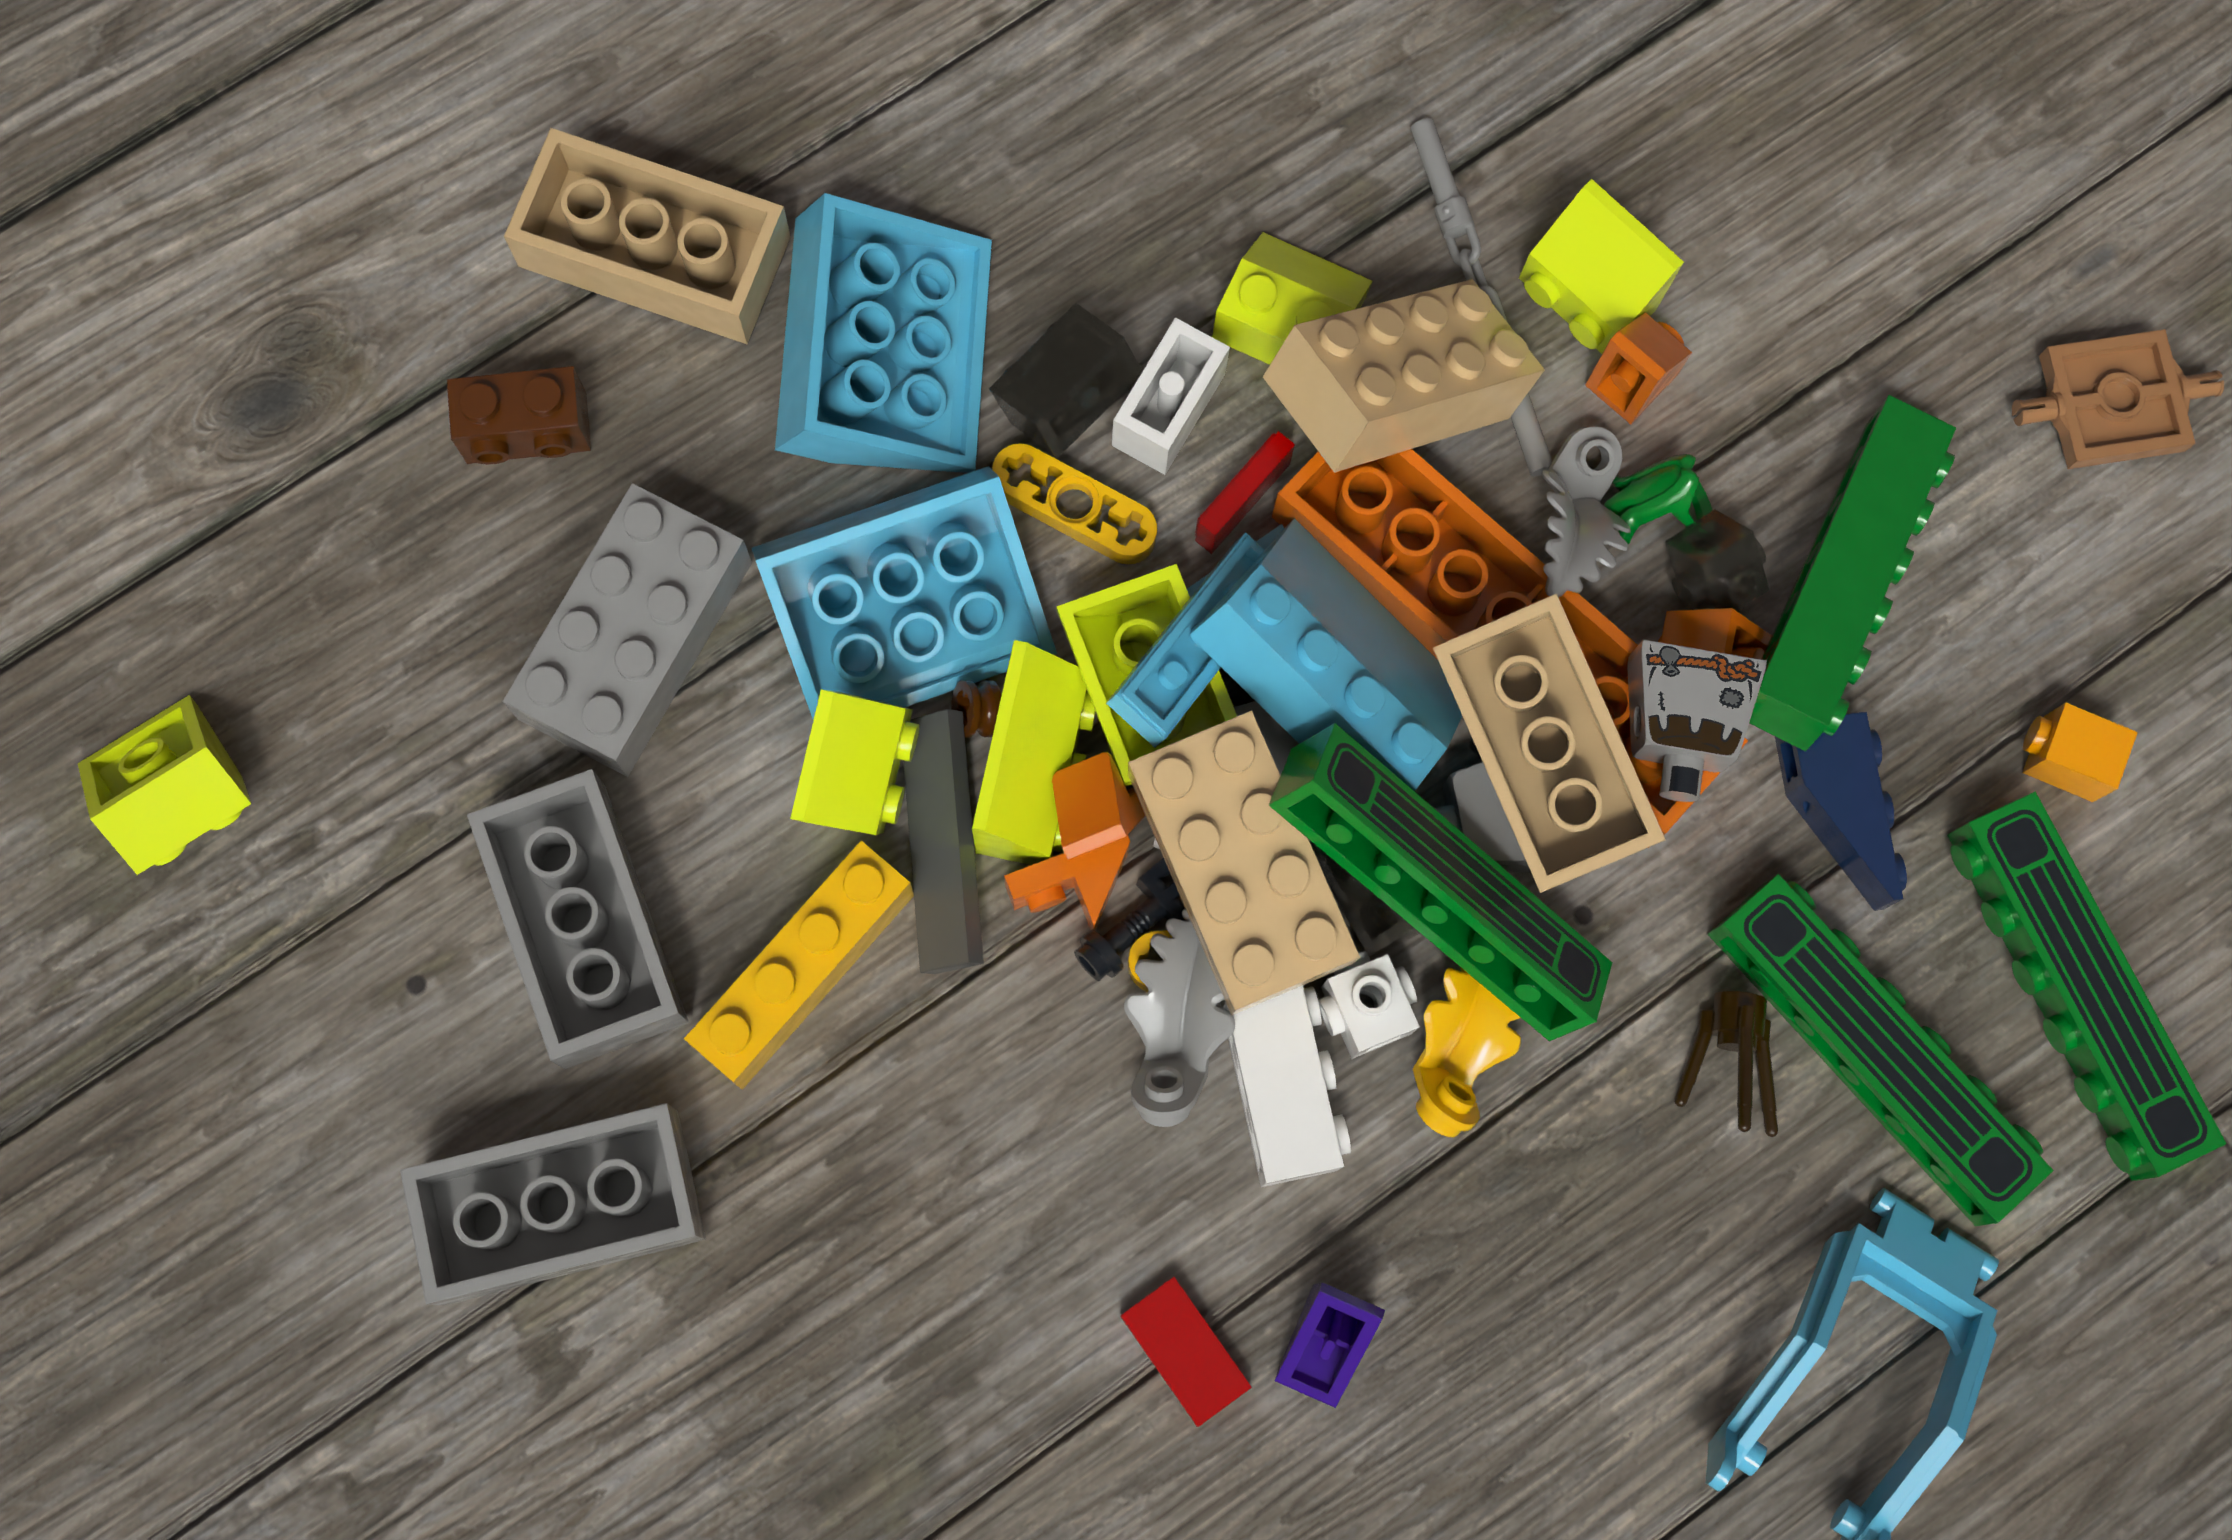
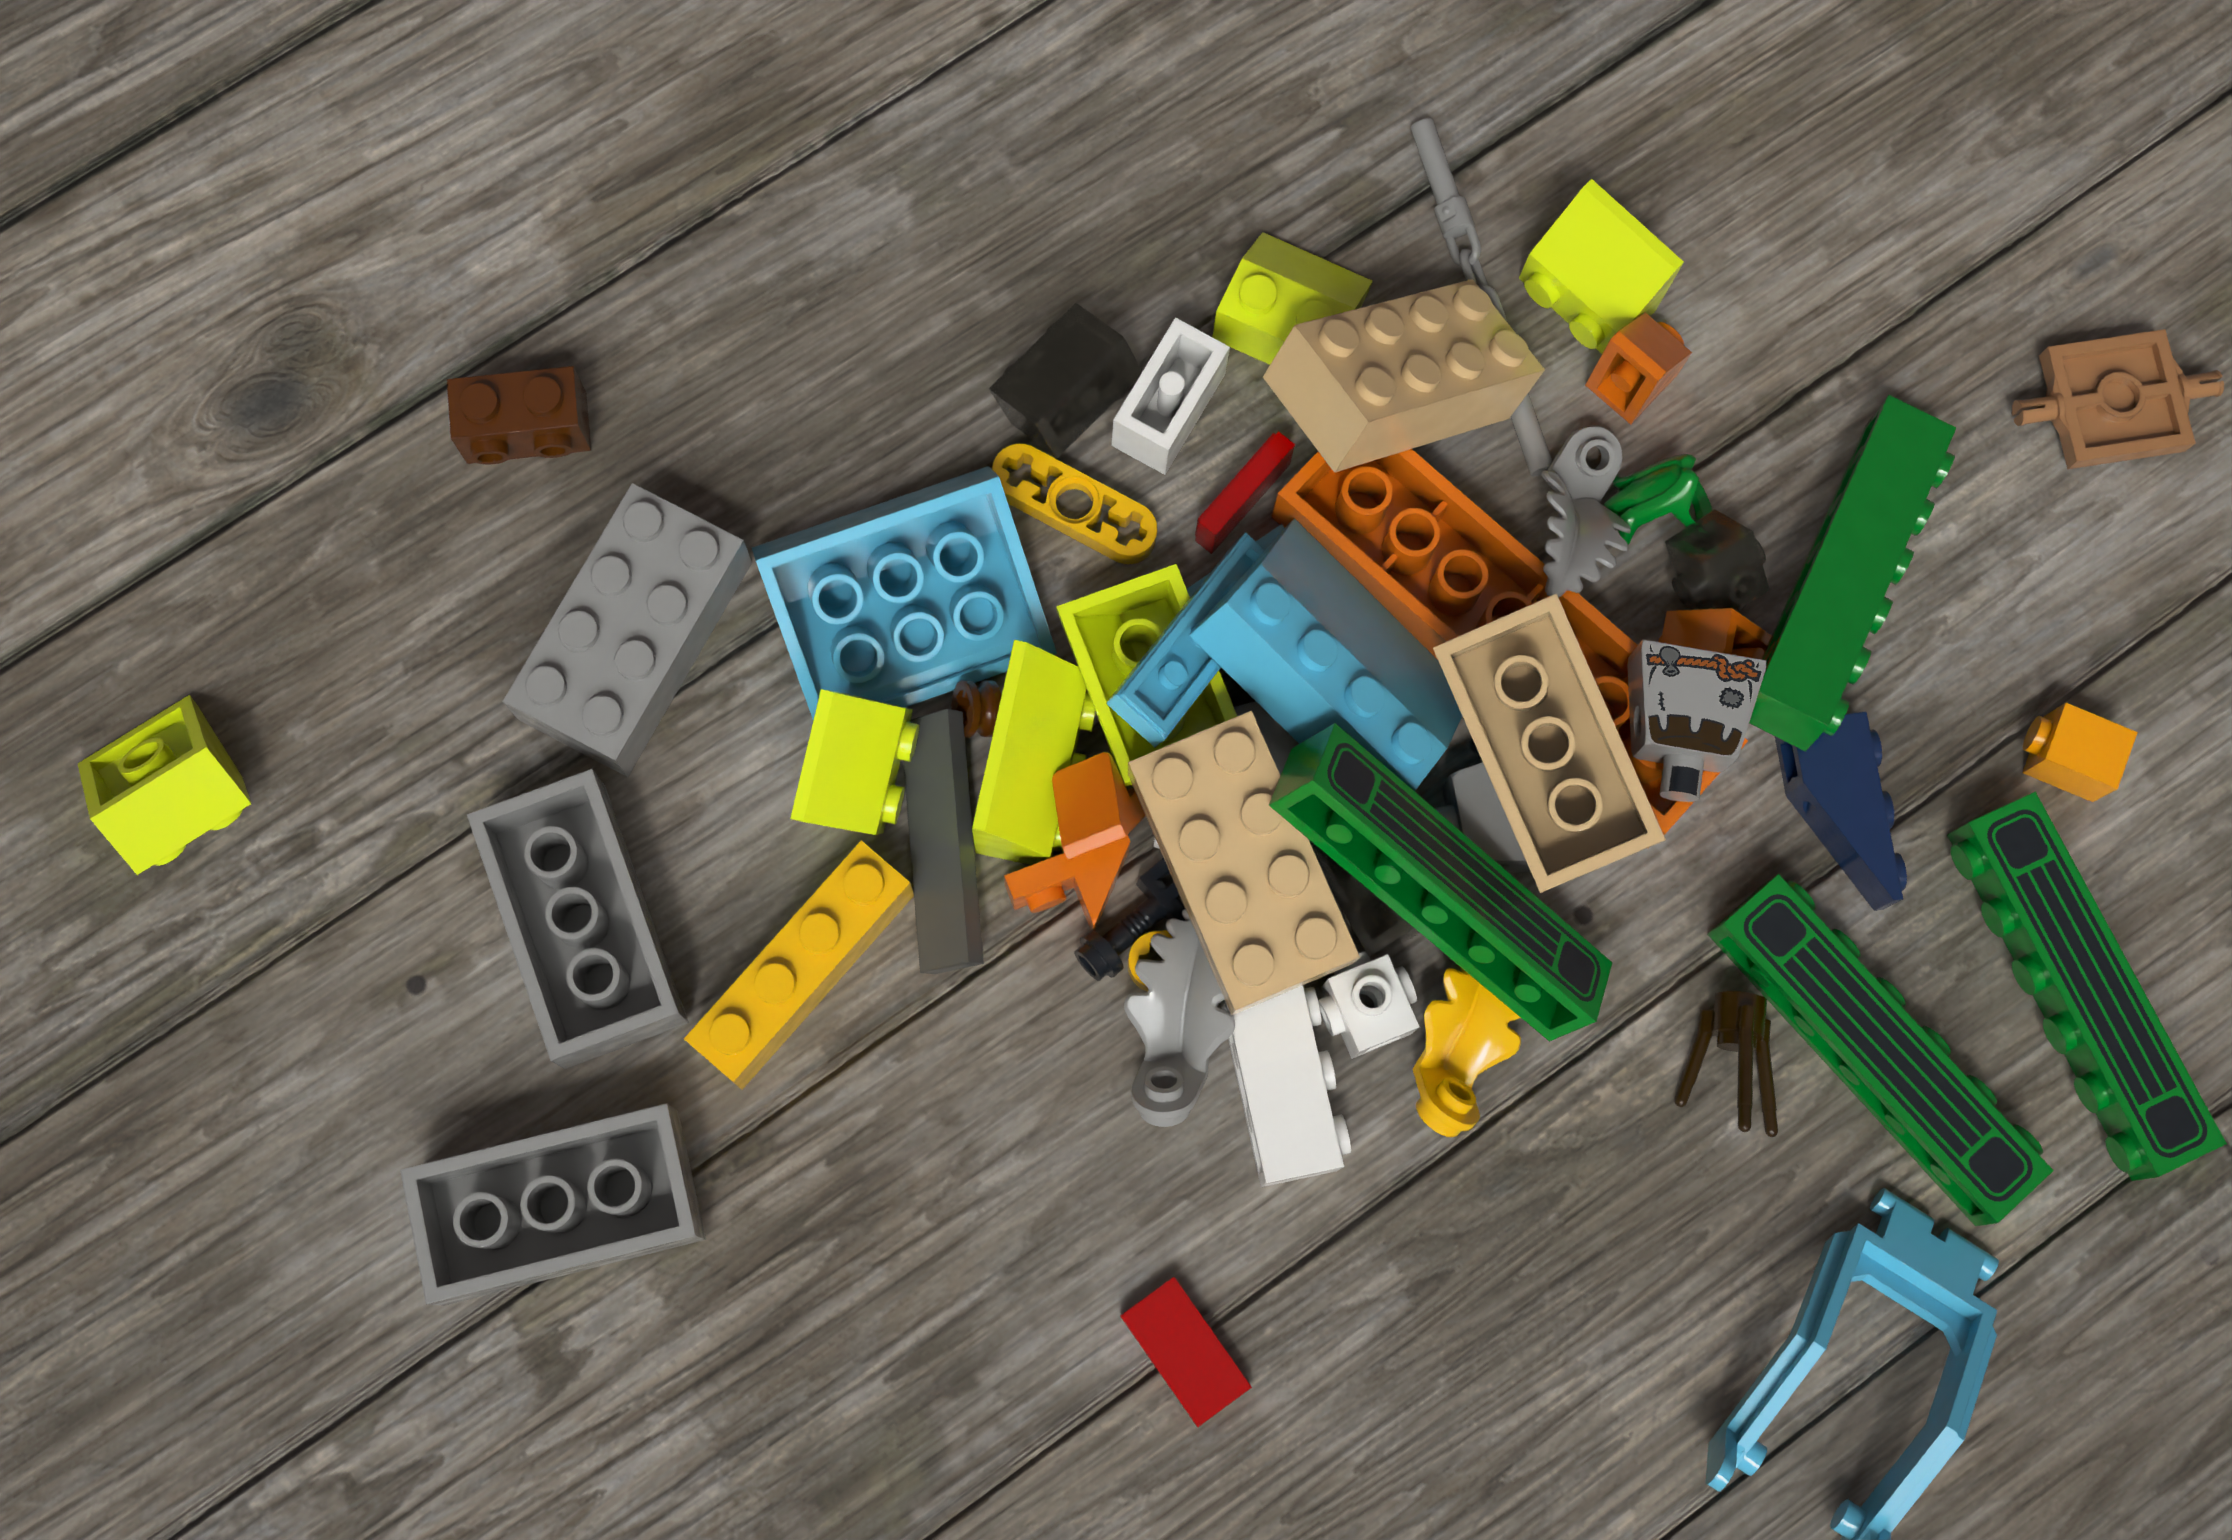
tan brick [504,128,791,344] -> none
medium azure slope [775,193,992,473] -> none
dark purple slope [1274,1282,1385,1408] -> none

